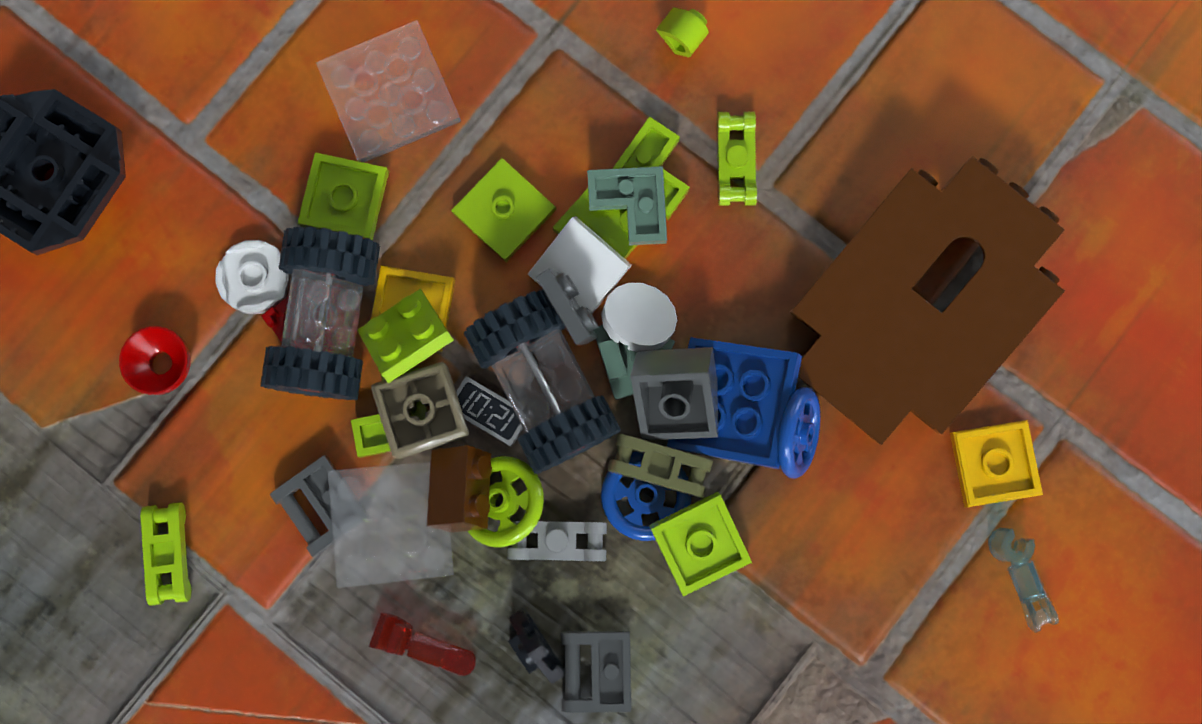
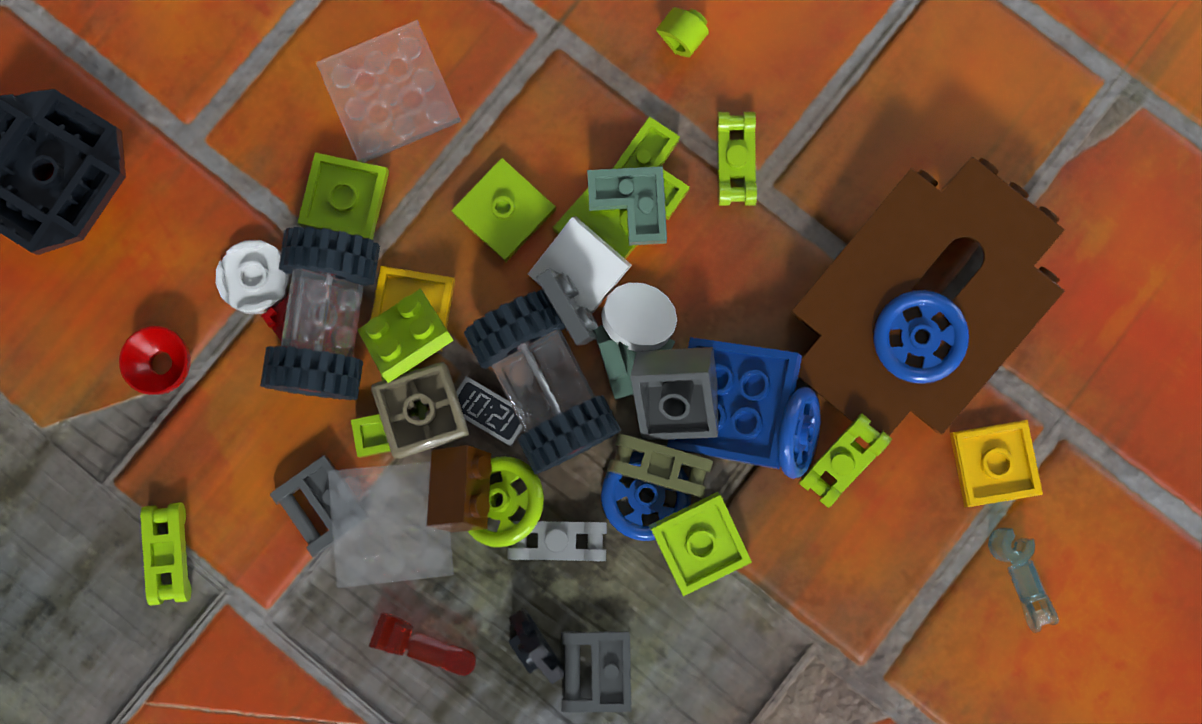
none -> lime plate [799,413,892,508]
none -> blue plate [874,290,969,384]

